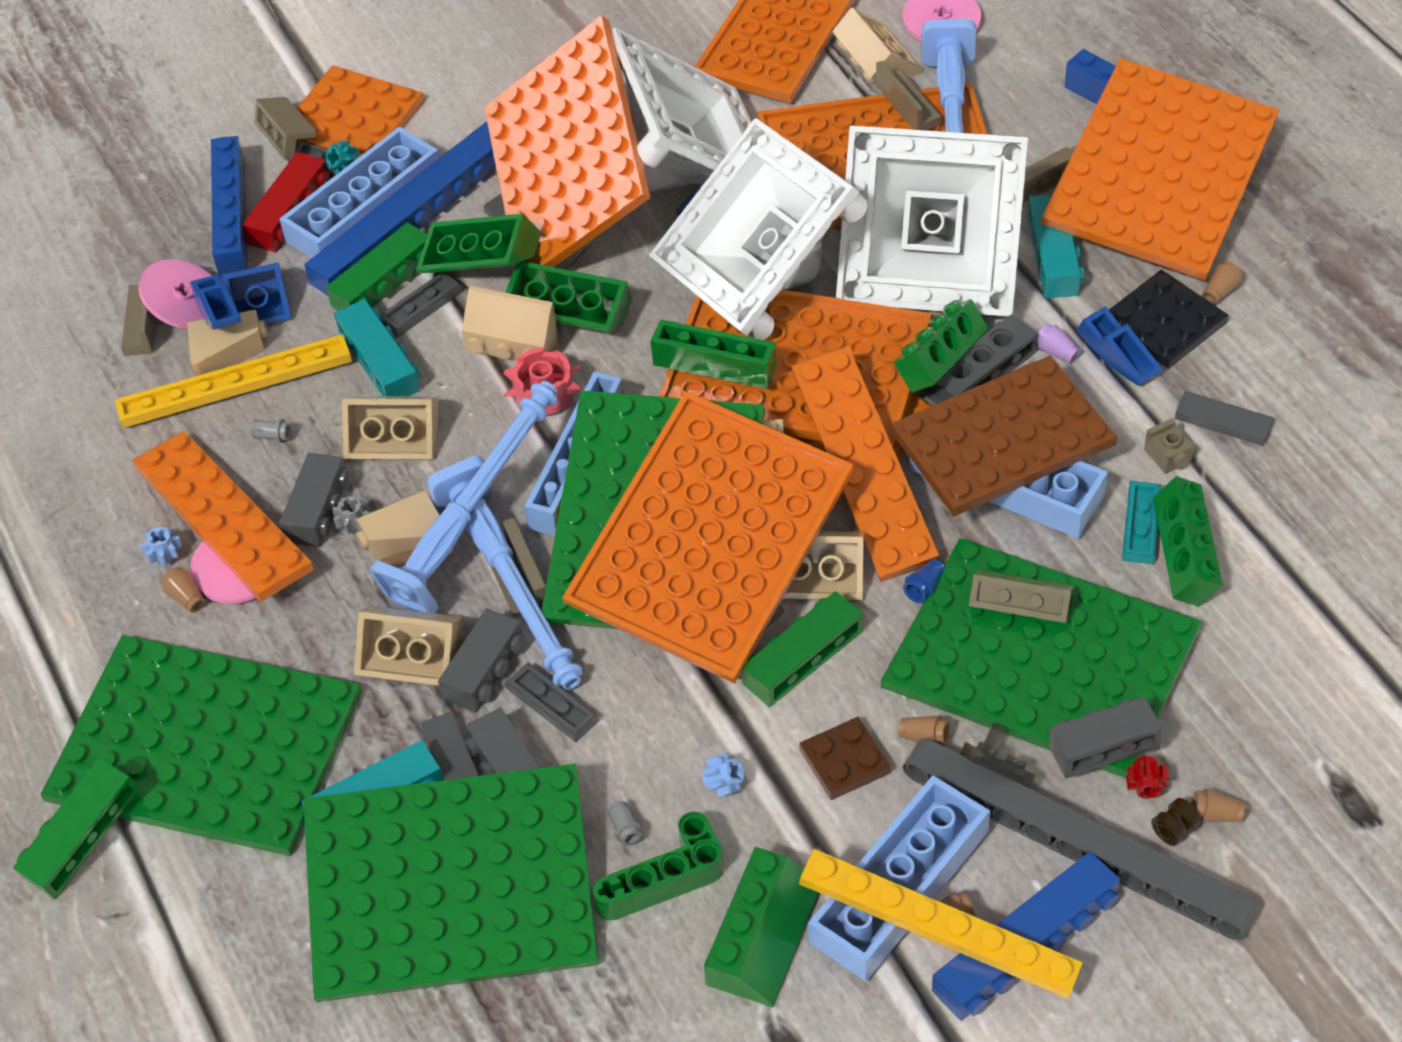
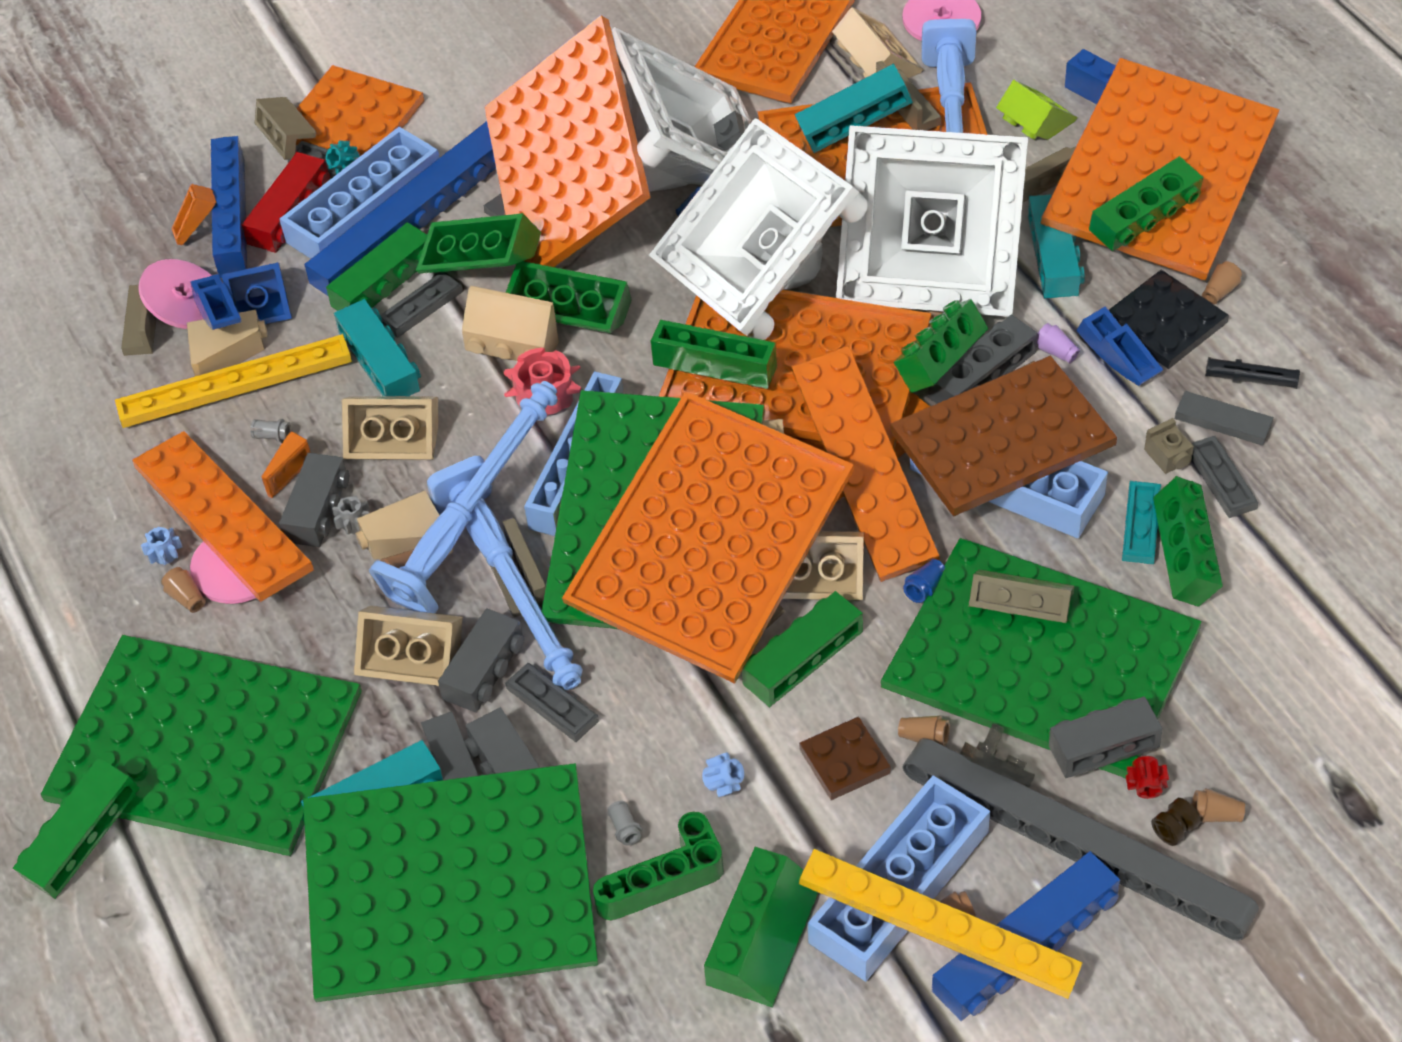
none -> orange slope [172,184,216,245]
none -> orange slope [261,431,311,498]
none -> dark grey plate [713,111,745,150]
none -> teal brick [795,63,913,153]
none -> lime slope [996,79,1078,140]
none -> green brick [1089,156,1203,252]
none -> dark grey tile [1191,436,1259,518]
none -> black pin [1205,357,1300,389]

